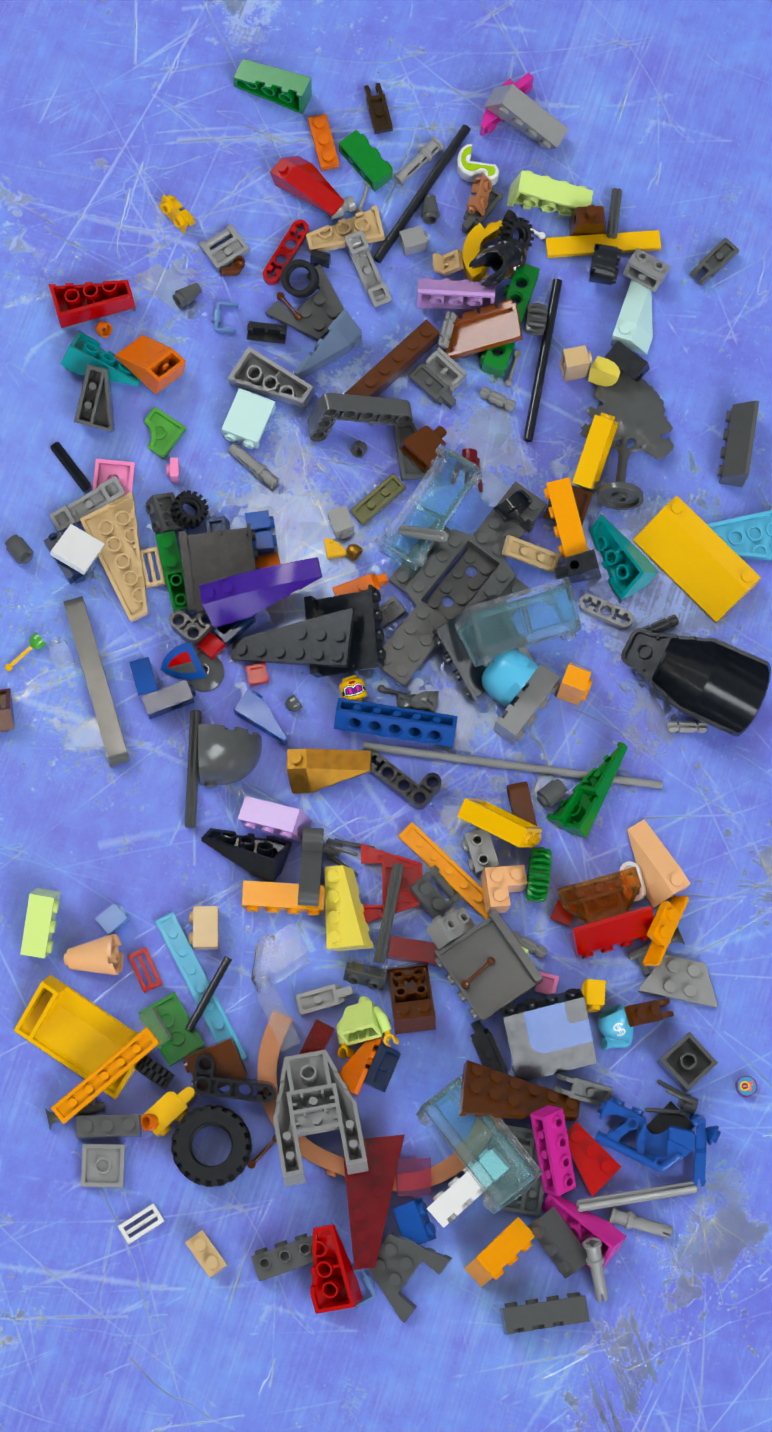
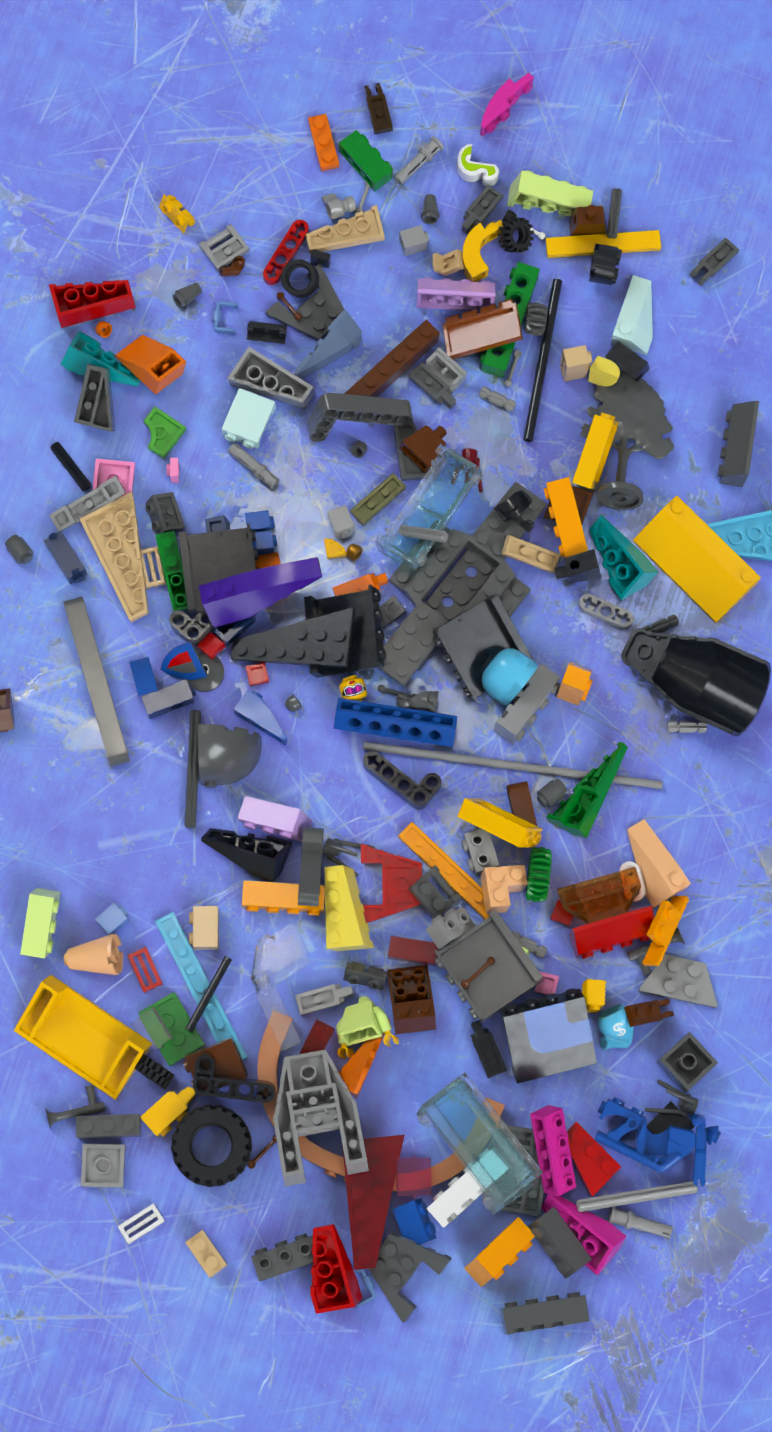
hinge [5,632,46,671] -> none
white tile [50,524,105,575] -> none
light orange tile [51,1026,161,1124] -> none
orange hinge [141,1114,159,1131] -> none
black tyre [170,490,209,529] -> none
wedge [233,59,312,114] -> none
red wedge [270,156,345,216] -> none
pearl gold wedge [287,748,372,794] -> none
light grey slope [344,230,392,308] -> none
dark blue hinge [364,1043,401,1093] -> none
black piece [373,125,471,263] -> none
dark grey axle [374,863,404,964] -> none
light grey axle [437,312,457,349] -> none
windscreen [454,577,581,667] -> none
reddish brown wing [458,1060,580,1121] -> none
nougat hinge [467,173,492,216] -> none
black head [469,238,527,287] -> none
light grey wedge [484,84,568,150] -> none
dark grey hinge [552,1073,613,1106] -> none
light grey pin [583,1238,609,1302] -> none
light grey brick [623,248,671,293] -> none
tile [735,1076,757,1097] -> none

